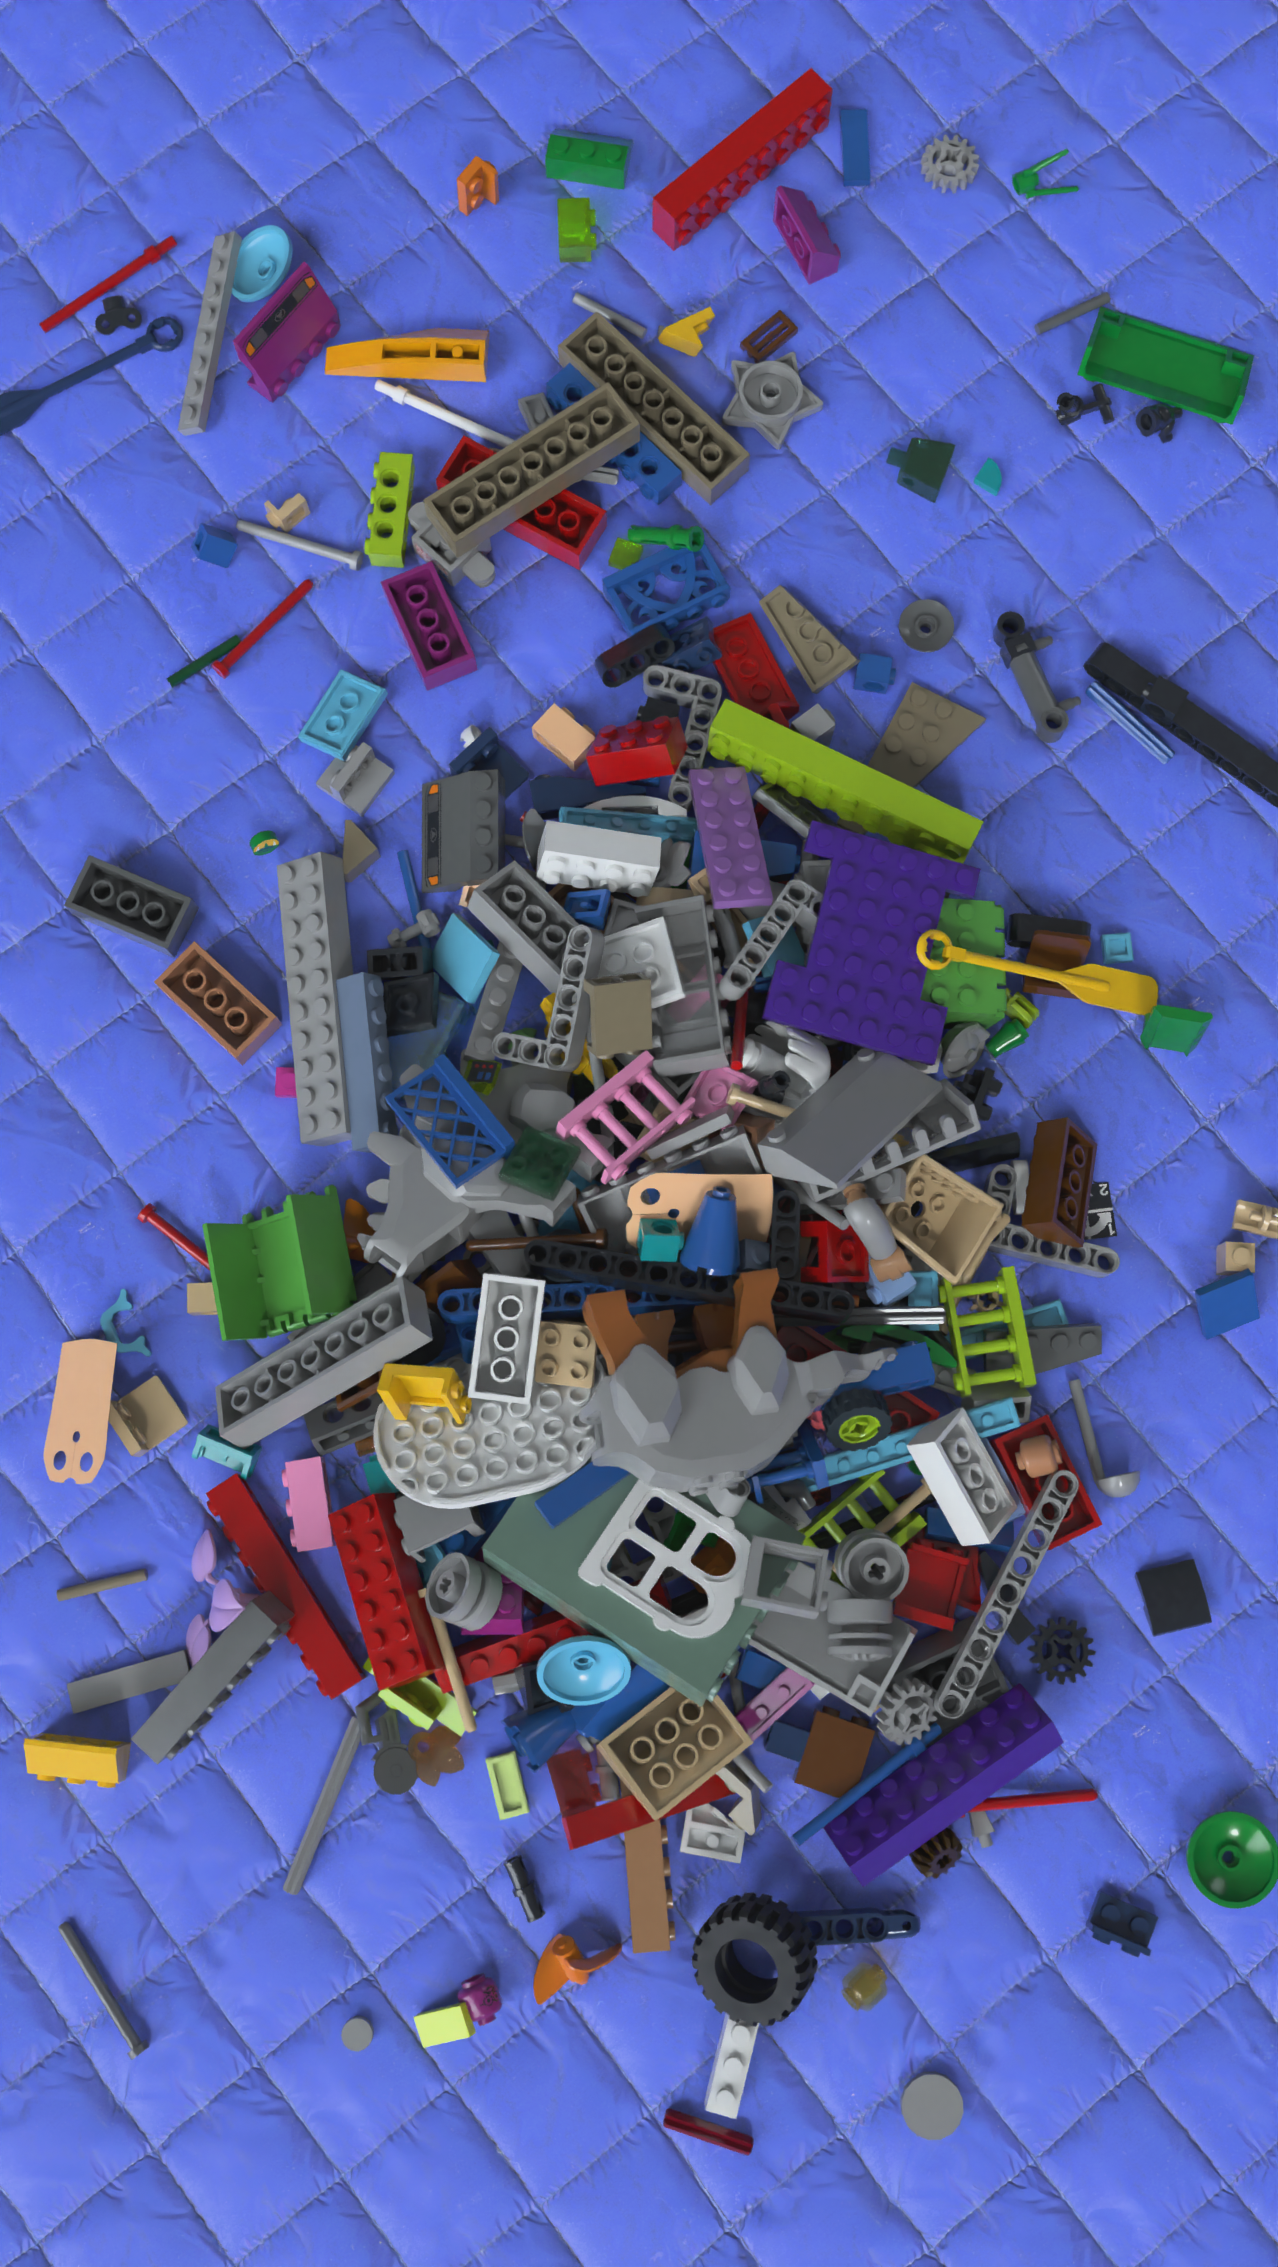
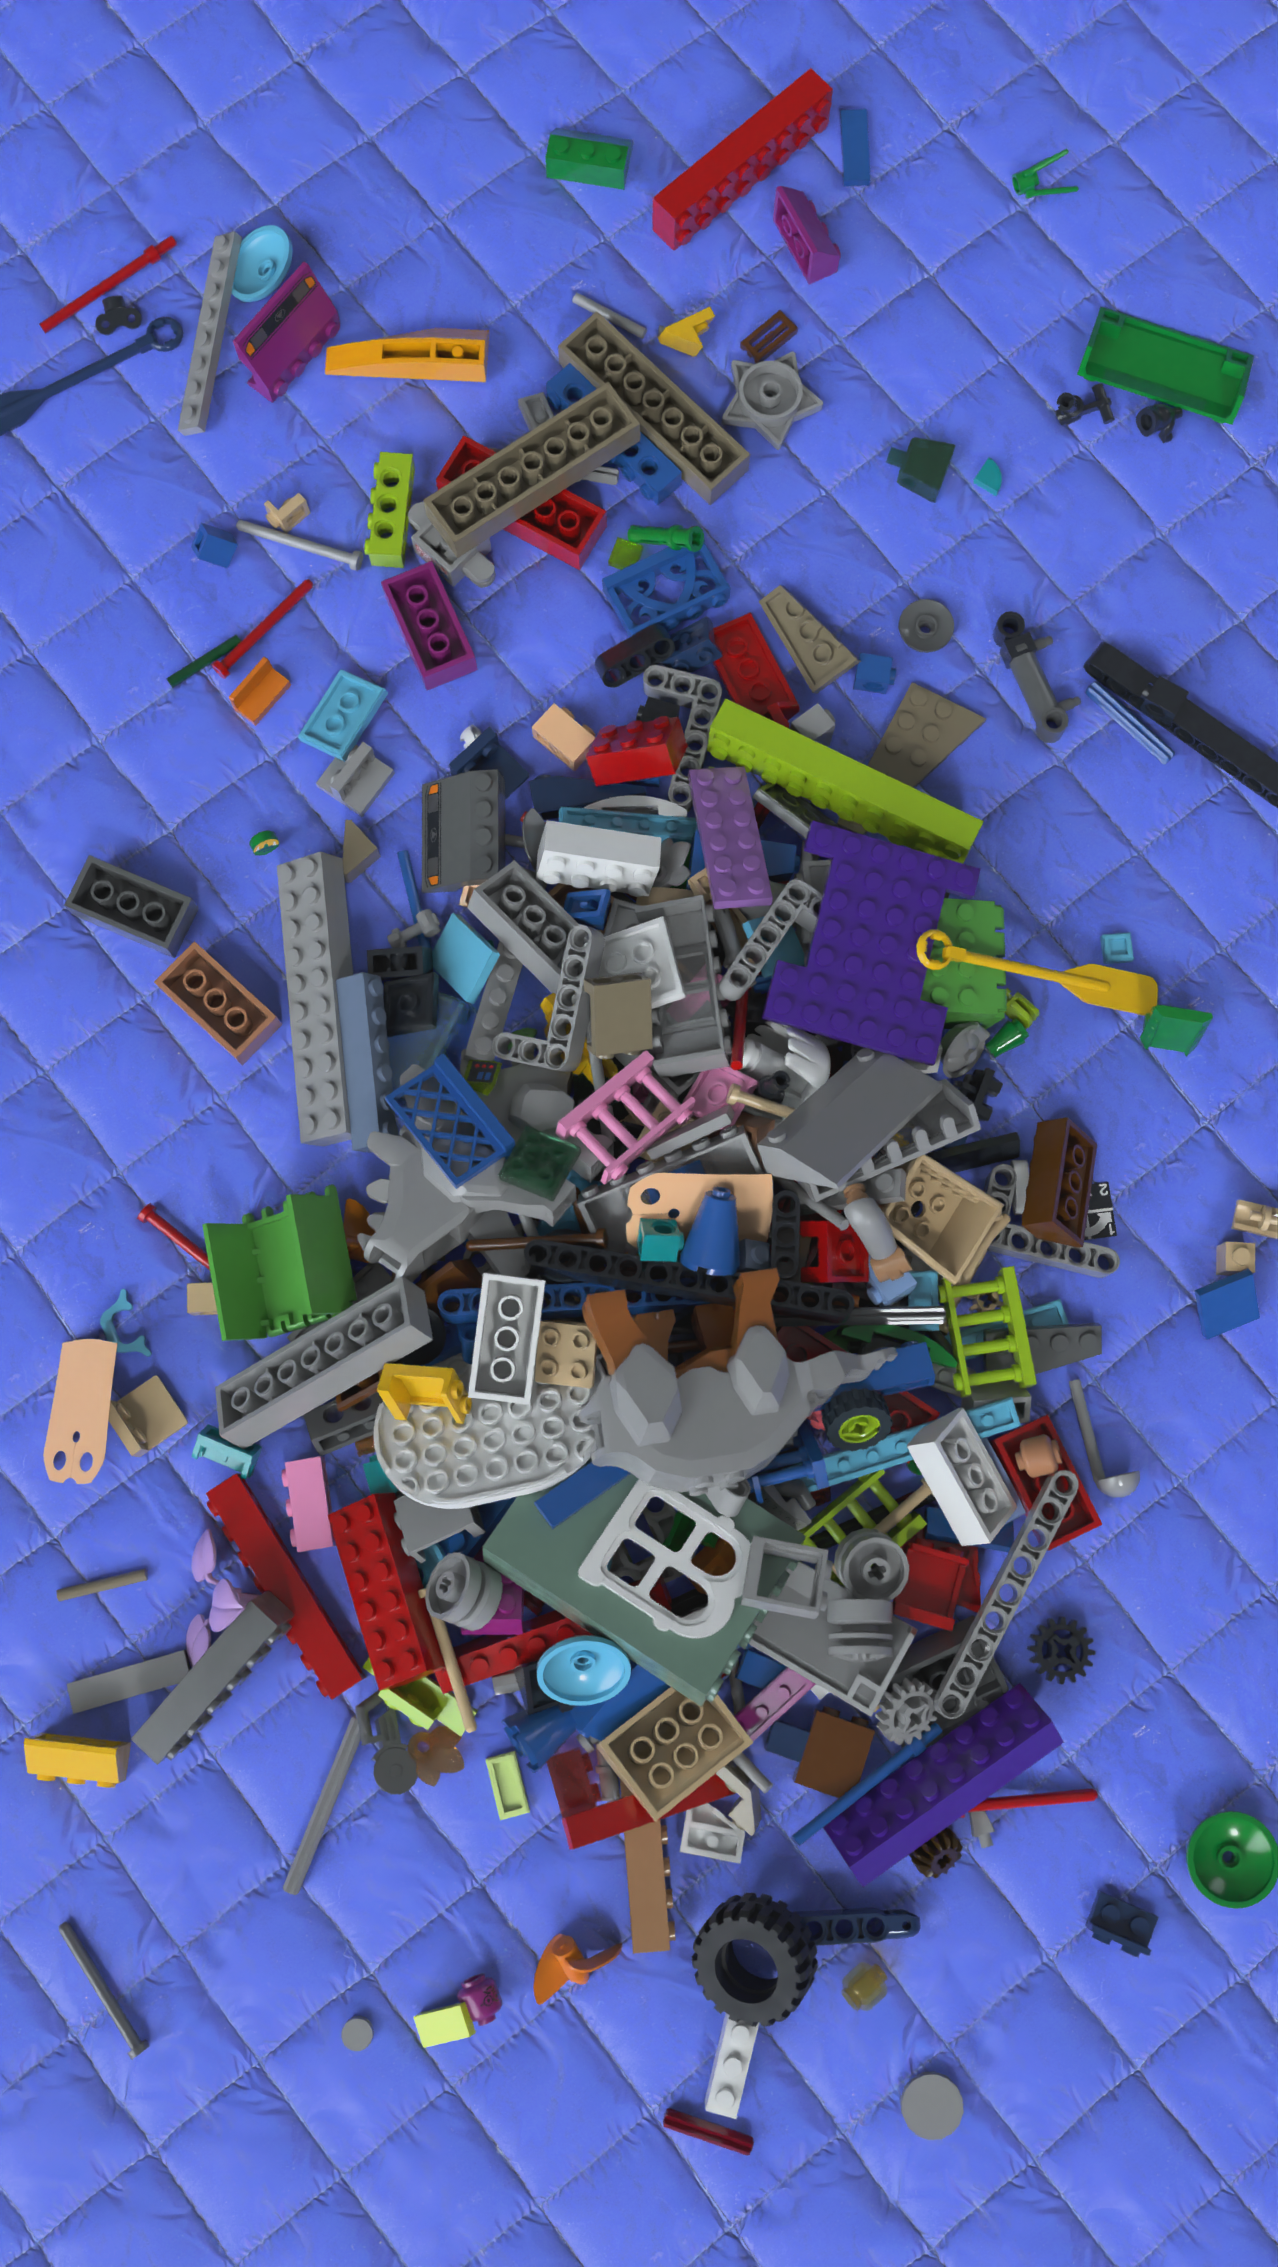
dark pink plate [275,1067,297,1098] -> none
white bar [375,379,515,448] -> none
orange bracket [457,156,499,216] -> none
black pin [503,1855,546,1922] -> none
clear neon green brick [557,198,597,263] -> none
light grey gear [921,135,979,194] -> none
black slope [978,1550,1036,1645] -> none
black beam [1006,913,1091,949] -> none
reddish brown bracket [1022,930,1091,999] -> none
dark grey bar [1034,292,1110,335] -> none
black slope [1135,1559,1212,1637] -> none
none -> orange panel [229,657,291,726]

